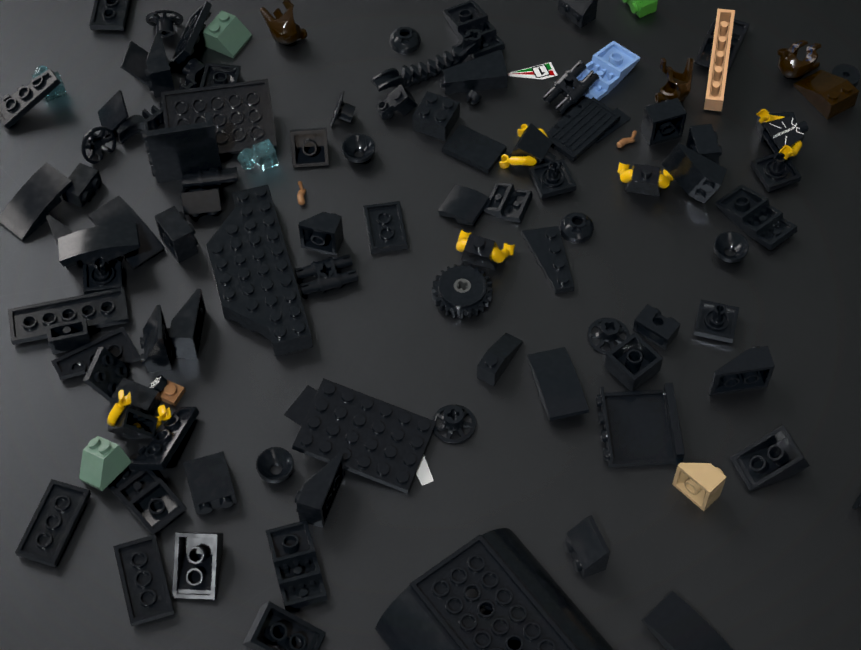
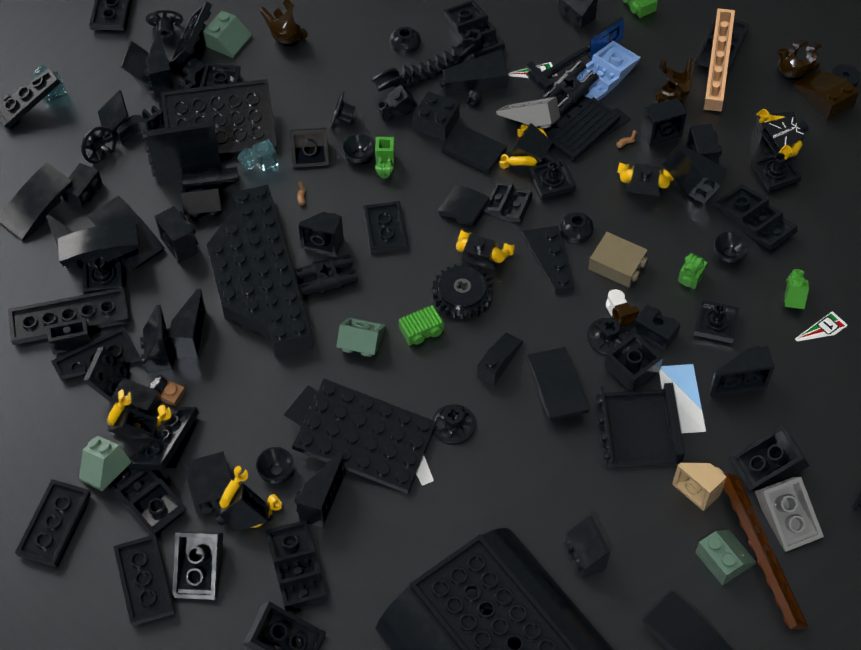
none -> black torso [216,466,282,531]
none -> sand green slope [336,317,386,357]
none -> bright green brick [375,137,395,178]
none -> bright green brick [399,305,444,346]
none -> light grey slope [496,97,560,129]
none -> black piece [526,17,624,94]
none -> dark tan brick [588,232,649,287]
none -> dark brown leg [606,289,639,327]
none -> sticker [659,364,706,433]
none -> bright green brick [678,253,708,289]
none -> sand green slope [695,529,756,586]
none -> reddish brown plate [723,473,808,631]
none -> light grey slope [755,477,824,552]
none -> bright green brick [784,269,809,309]
none -> sticker [795,311,847,342]

